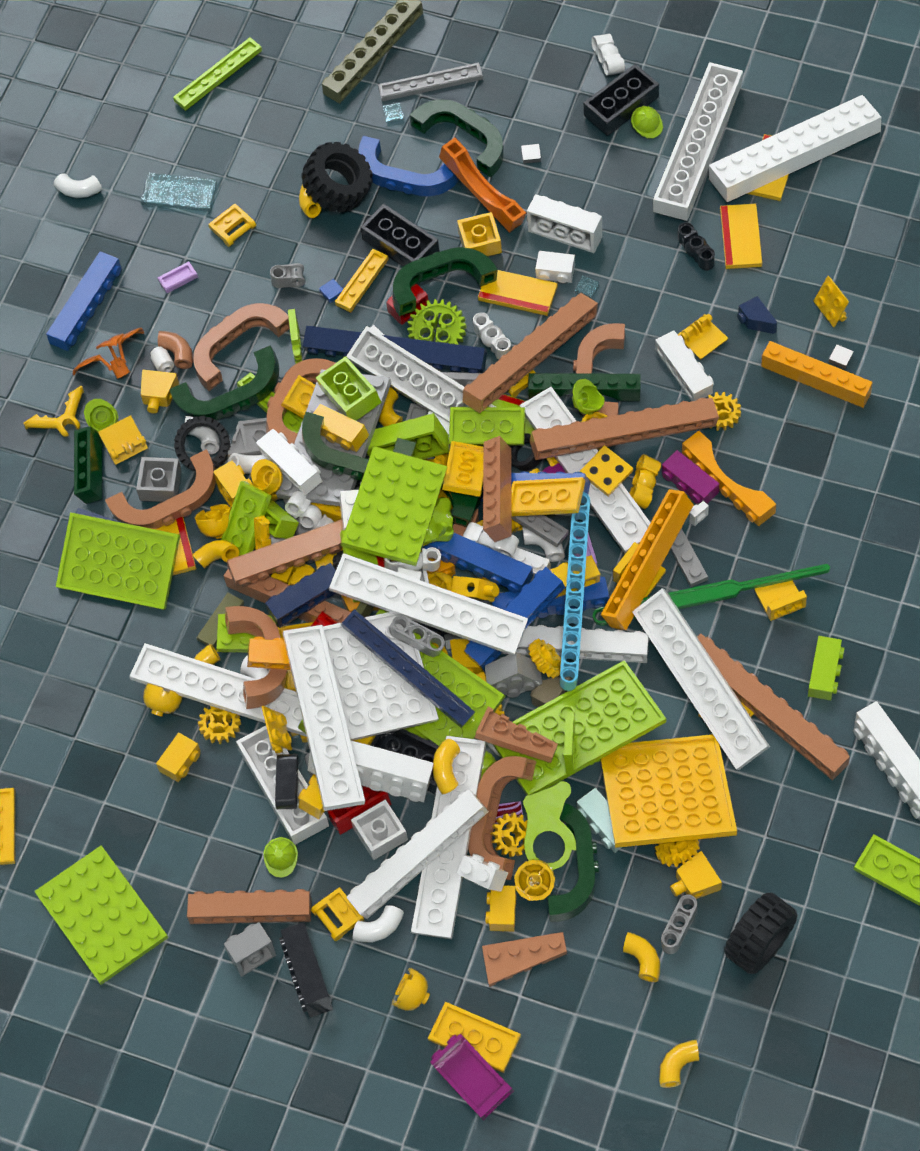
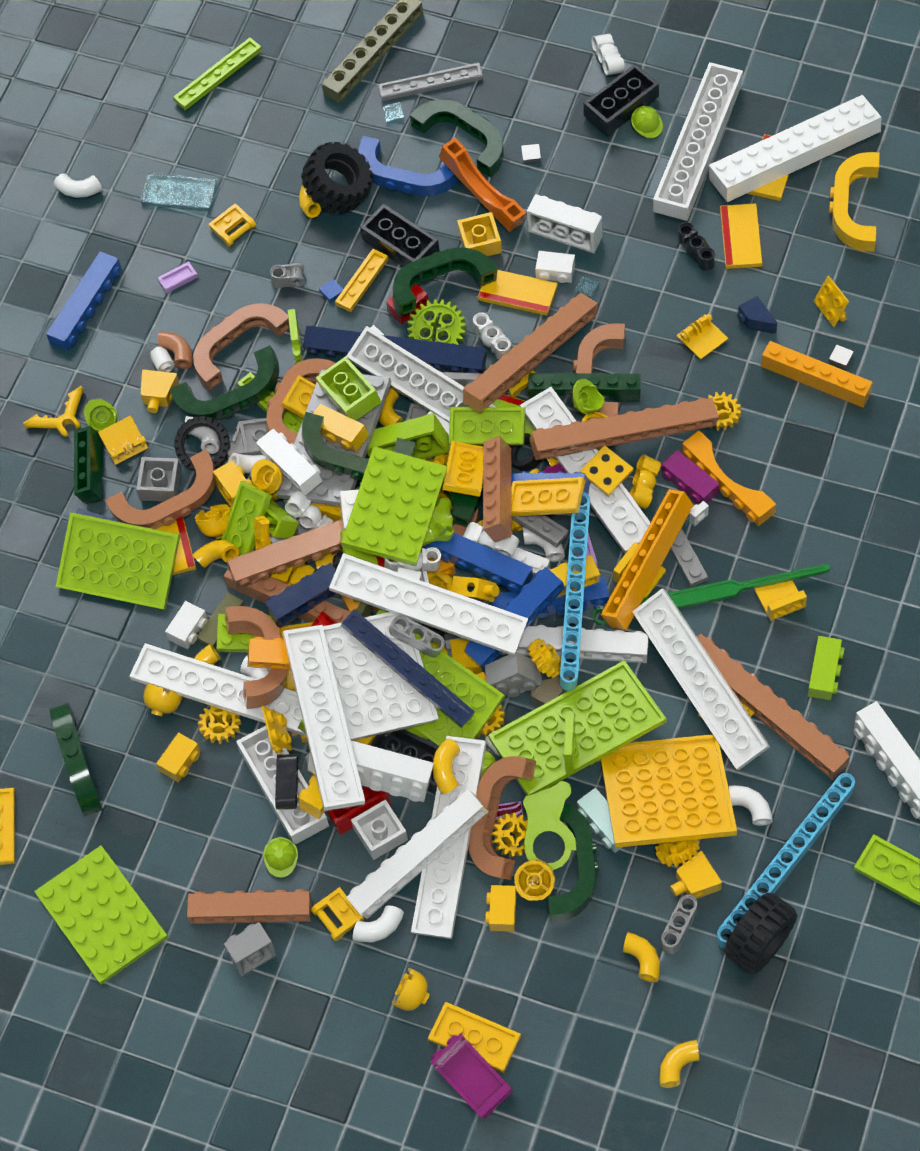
orange plant [72,328,144,379] -> none
black brick [279,922,333,1018] -> none
white brick [457,854,508,892] -> none
nougat wing [475,706,558,763] -> none
nougat wing [482,932,567,987] -> none
white brick [655,330,714,401] -> none
none -> dark green arch [49,702,103,817]
none -> white piece [165,601,208,650]
none -> medium azure beam [717,773,855,949]
none -> white cylinder [729,786,773,826]
none -> yellow arch [829,152,880,252]

